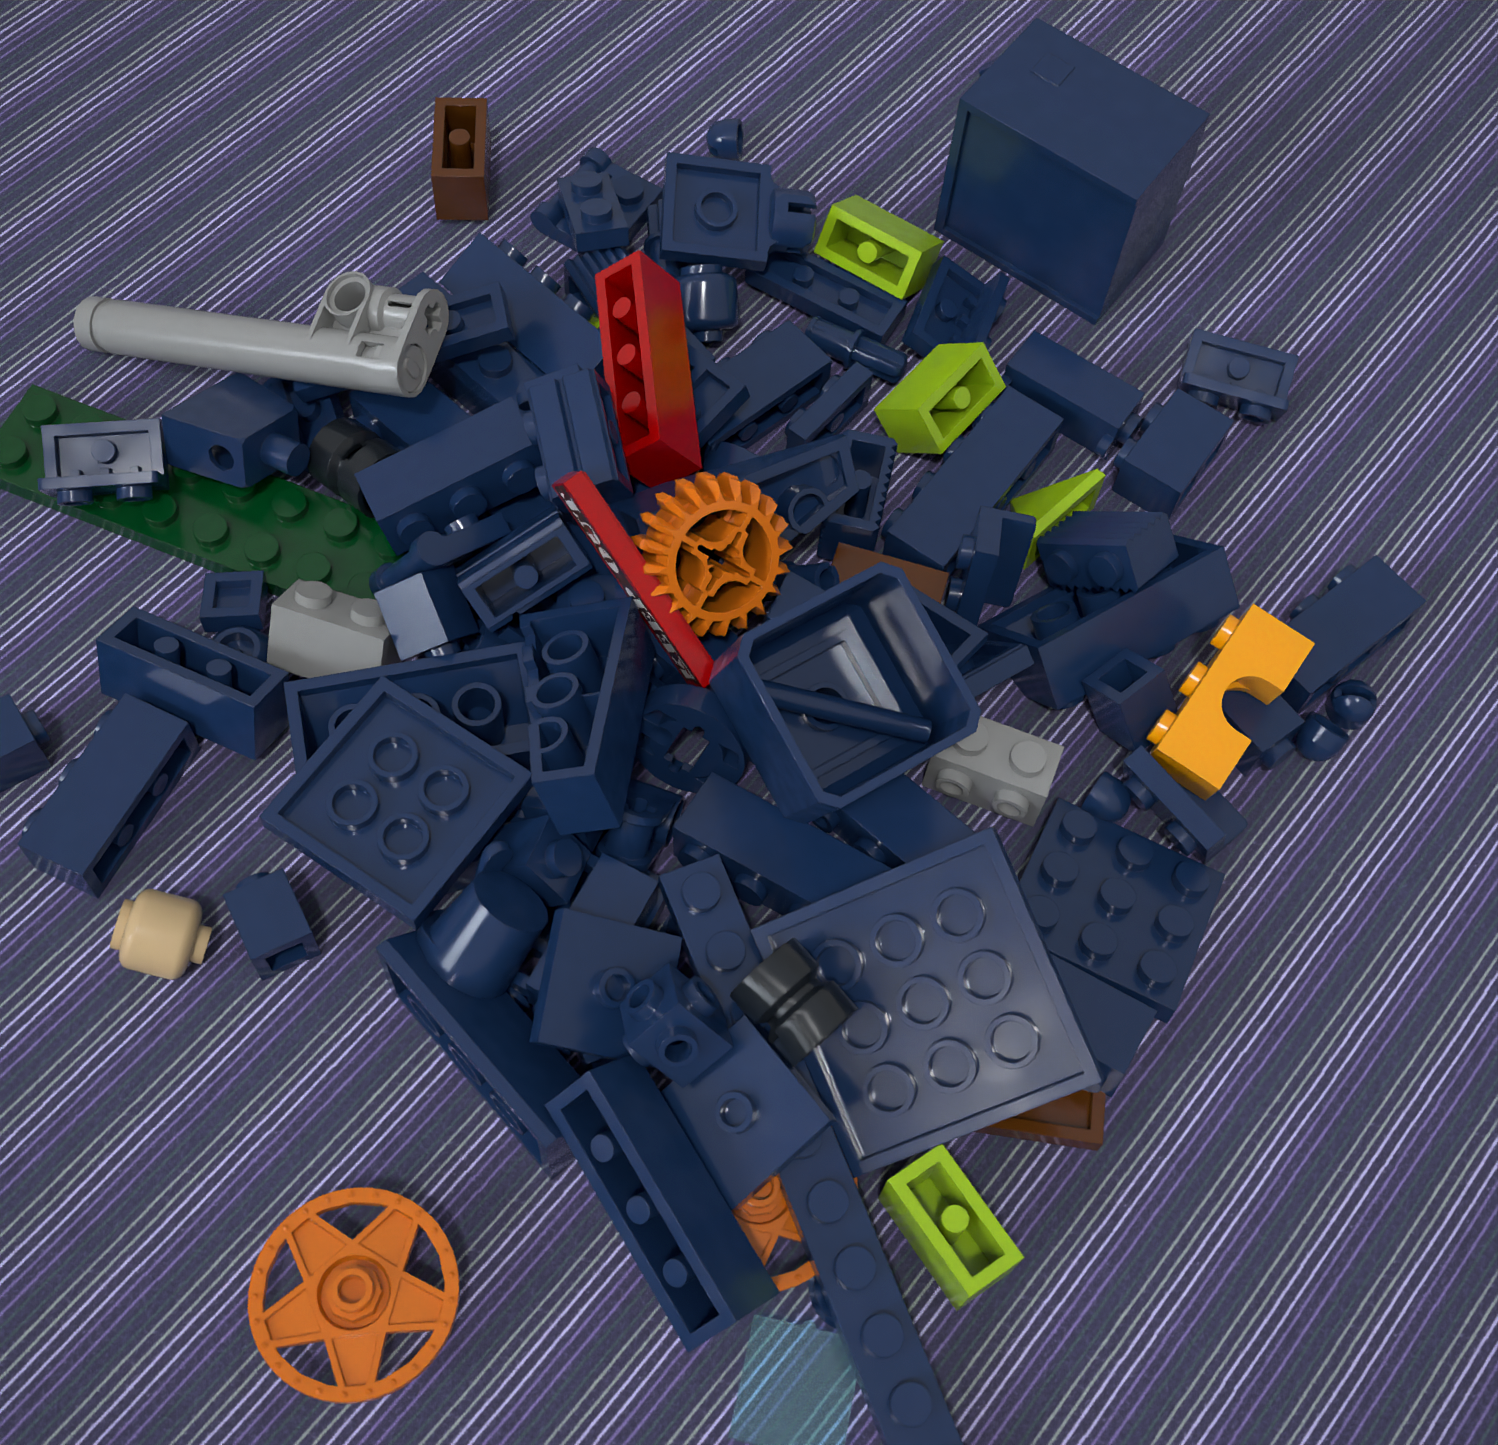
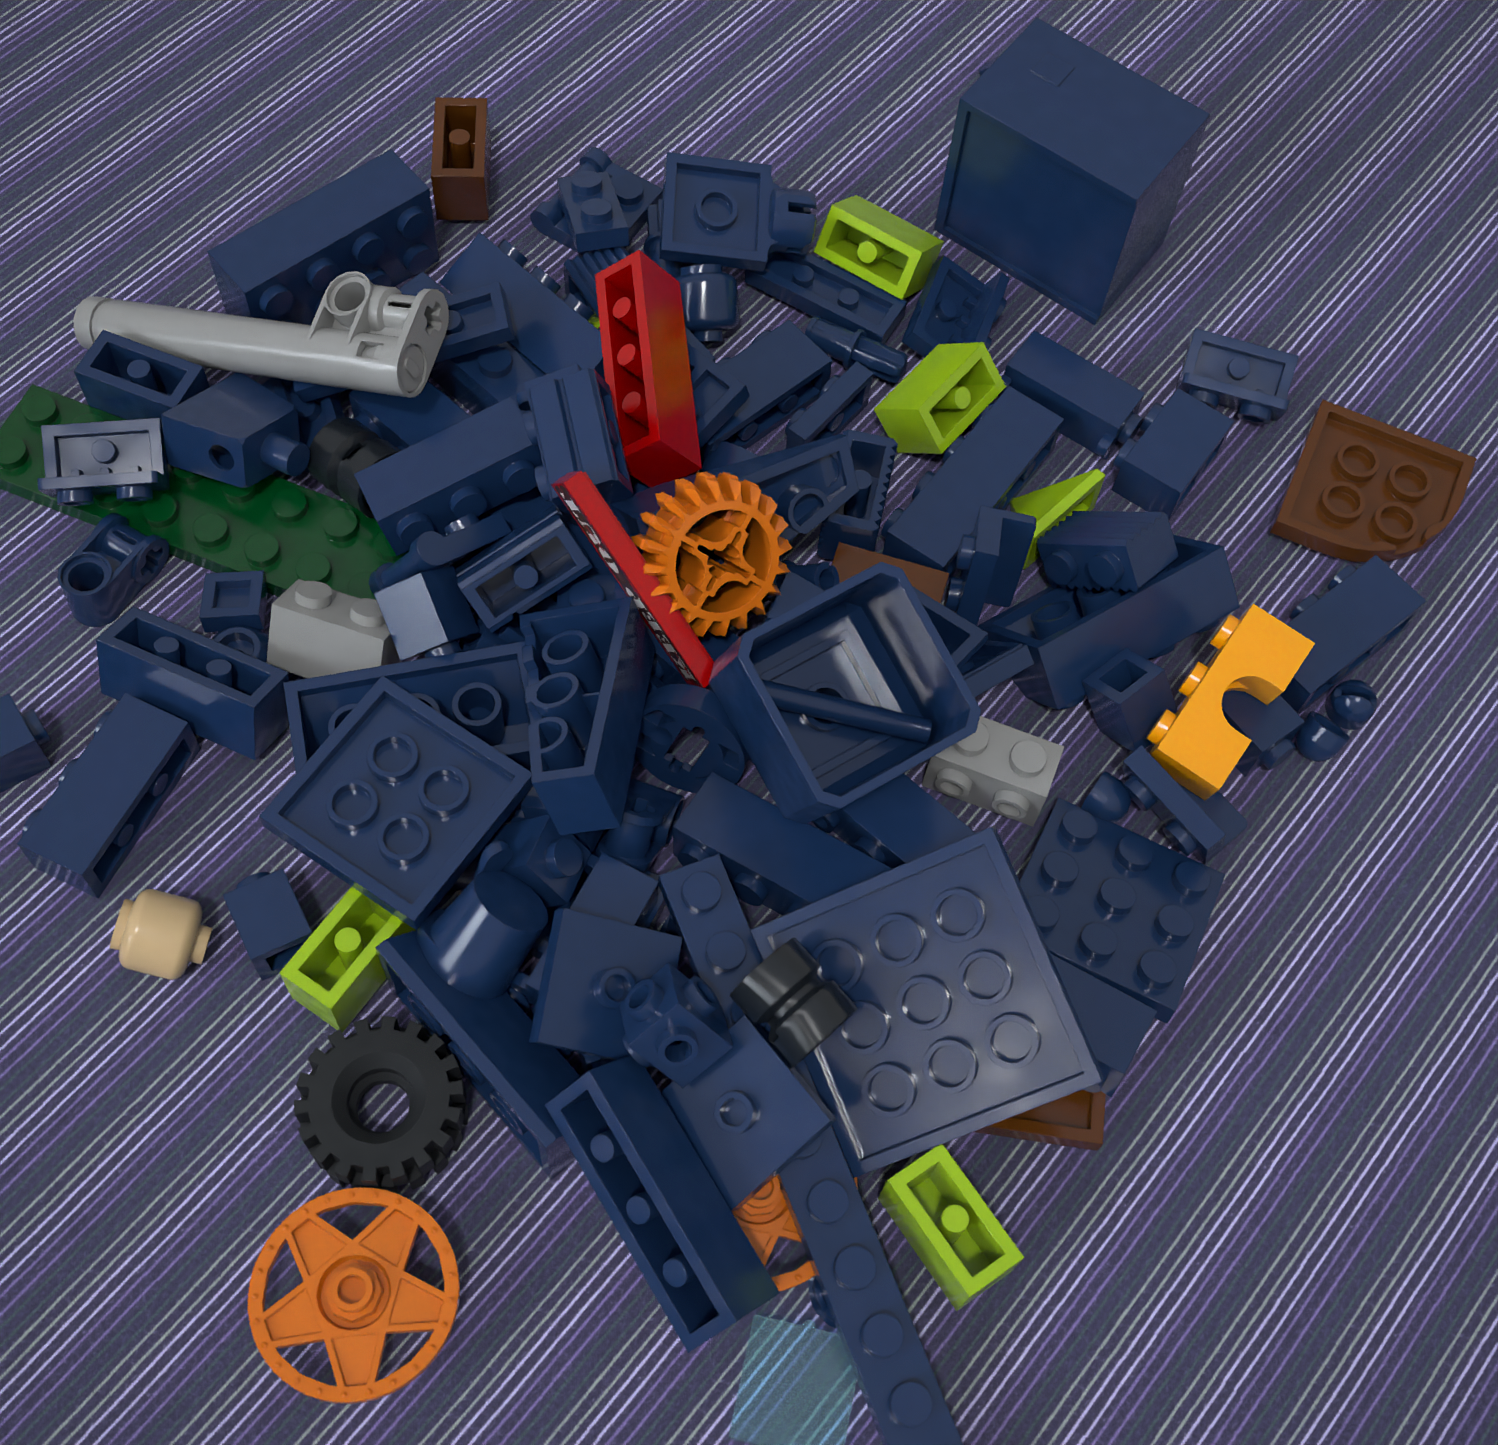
dark blue hinge [706,119,743,160] -> none
none -> dark blue piece [57,513,169,627]
none -> dark blue brick [74,330,210,420]
none -> dark blue brick [207,149,439,325]
none -> lime brick [279,887,415,1033]
none -> black tyre [294,1016,469,1194]
none -> reddish brown plate [1270,399,1477,562]

